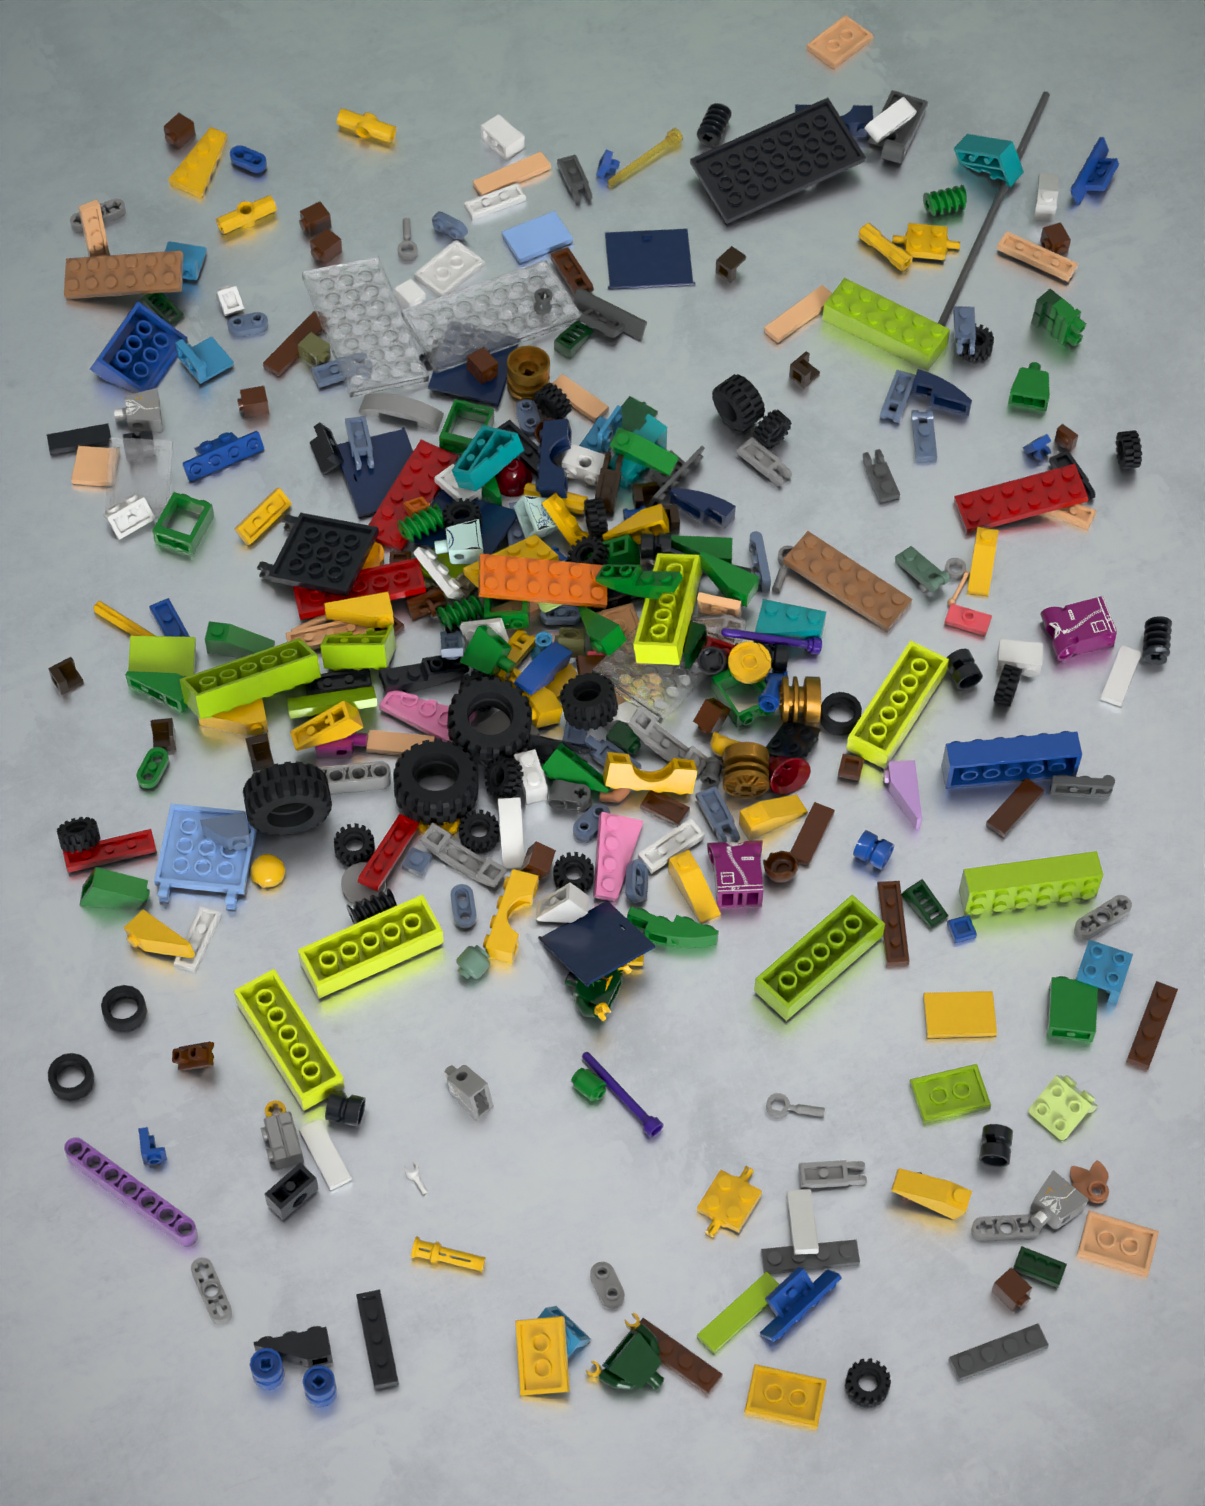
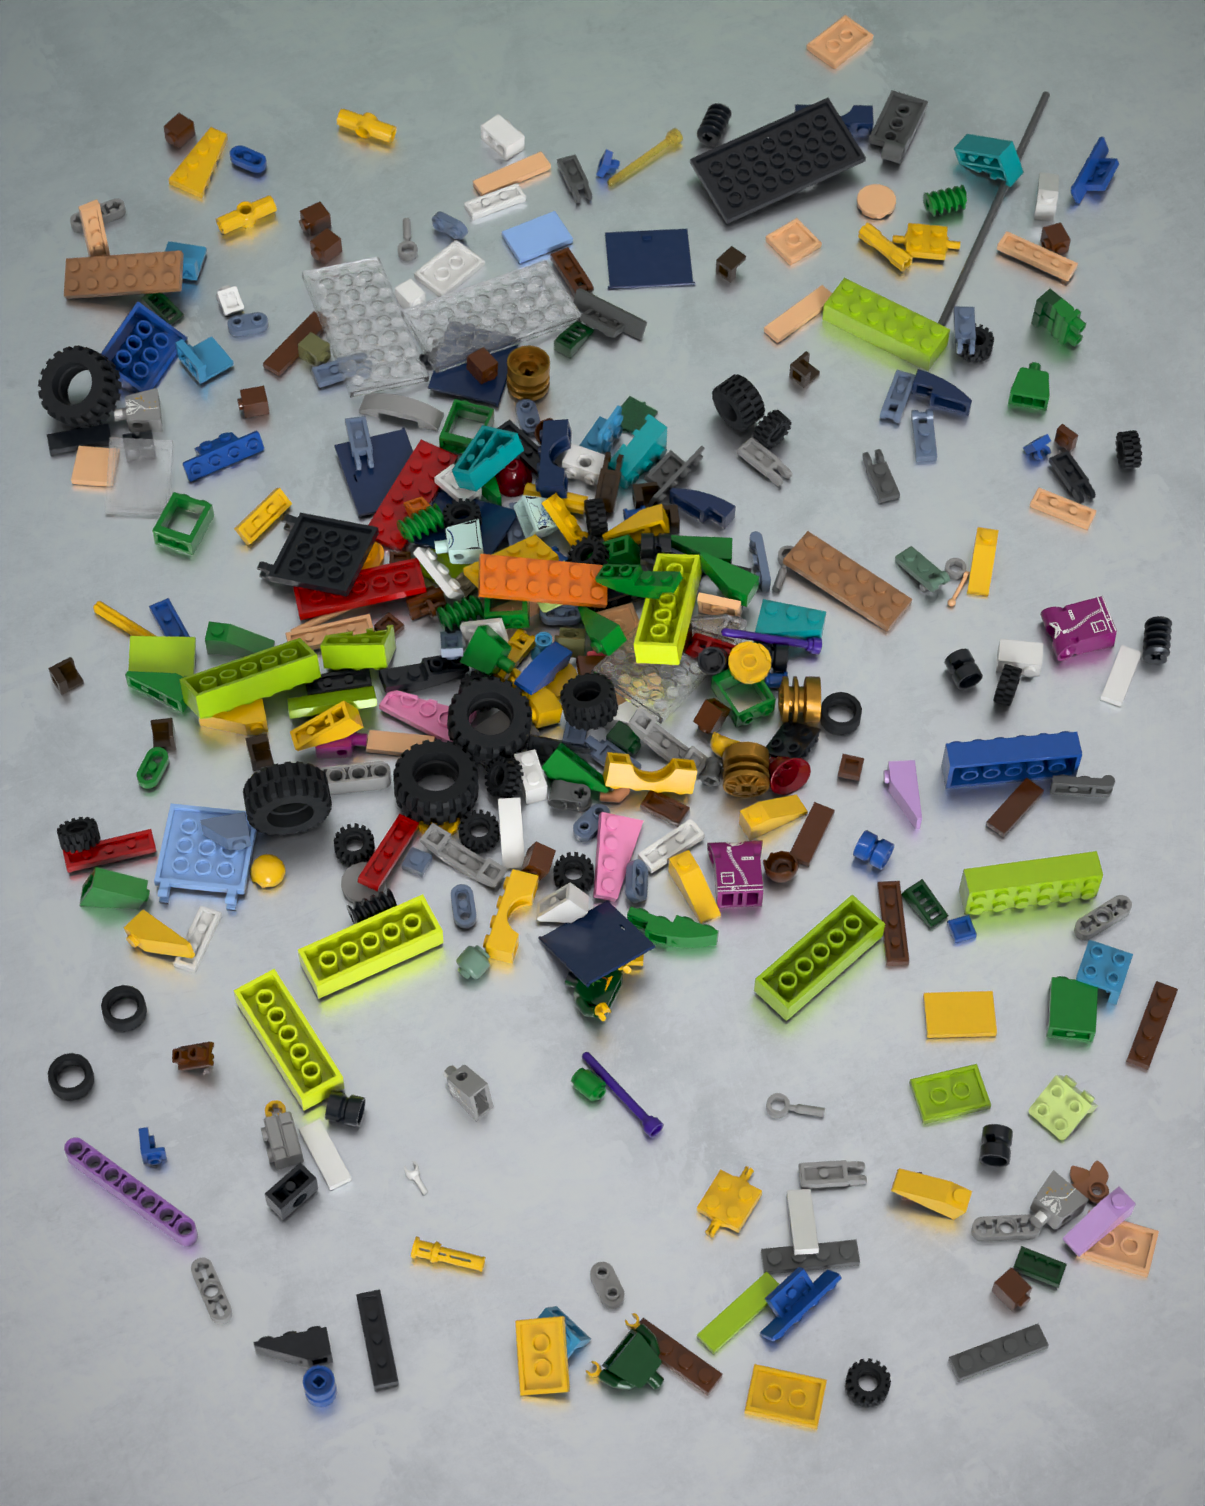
white bracket [103,494,156,539] -> none
blue wheel [250,1348,285,1390] -> none
black panel [310,422,344,474] -> none
yellow slope [324,592,394,629] -> none
dark grey bush [534,288,553,315] -> none
black tyre [534,383,572,420] -> none
light nougat tile [552,374,609,422] -> none
green slope [609,427,679,476] -> none
dark green slope [683,622,708,670] -> none
sand blue hinge [695,786,740,842] -> none
blue cone [758,679,780,712] -> none
neon yellow brick [846,640,949,769] -> none
white beam [864,97,917,143] -> none
coral plate [944,603,992,636] -> none
red plate [954,464,1088,534] -> none
none -> black tyre [38,345,122,429]
none -> light nougat tile [765,218,822,265]
none -> light nougat tile [857,184,896,219]
none -> lavender slope [1062,1187,1136,1257]

